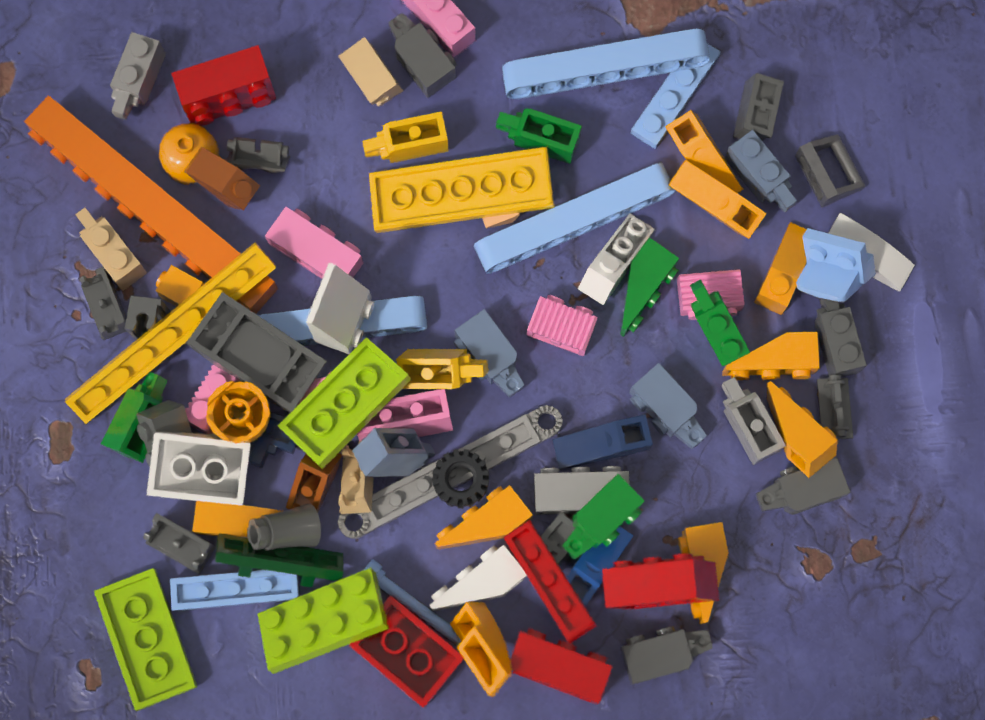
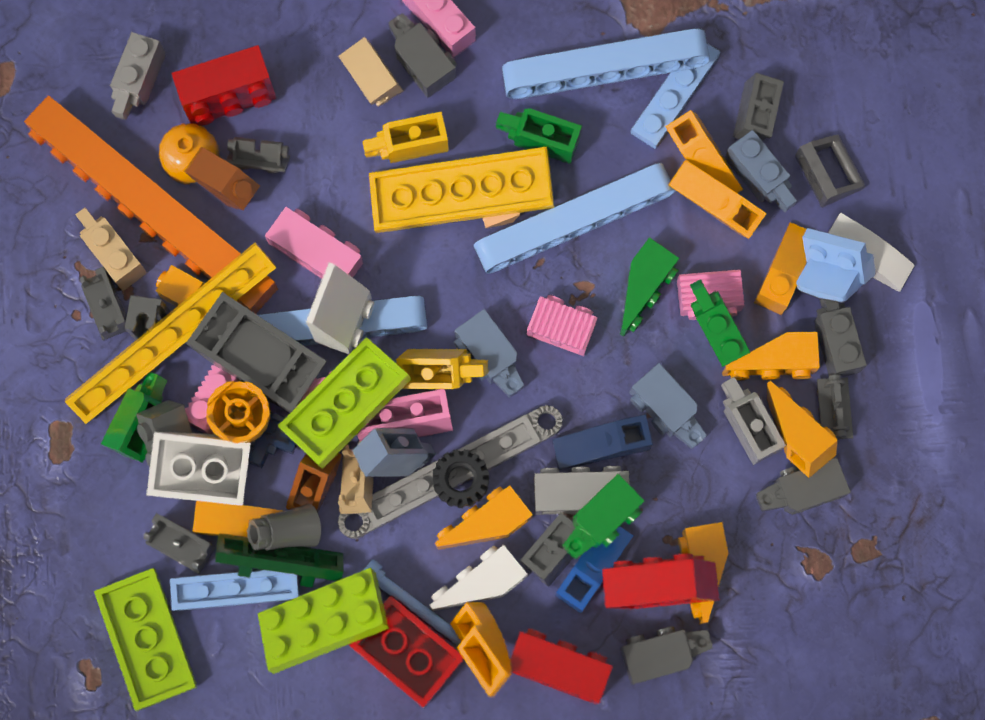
red tile [503,520,597,643] -> none
white slope [578,213,655,305] -> none

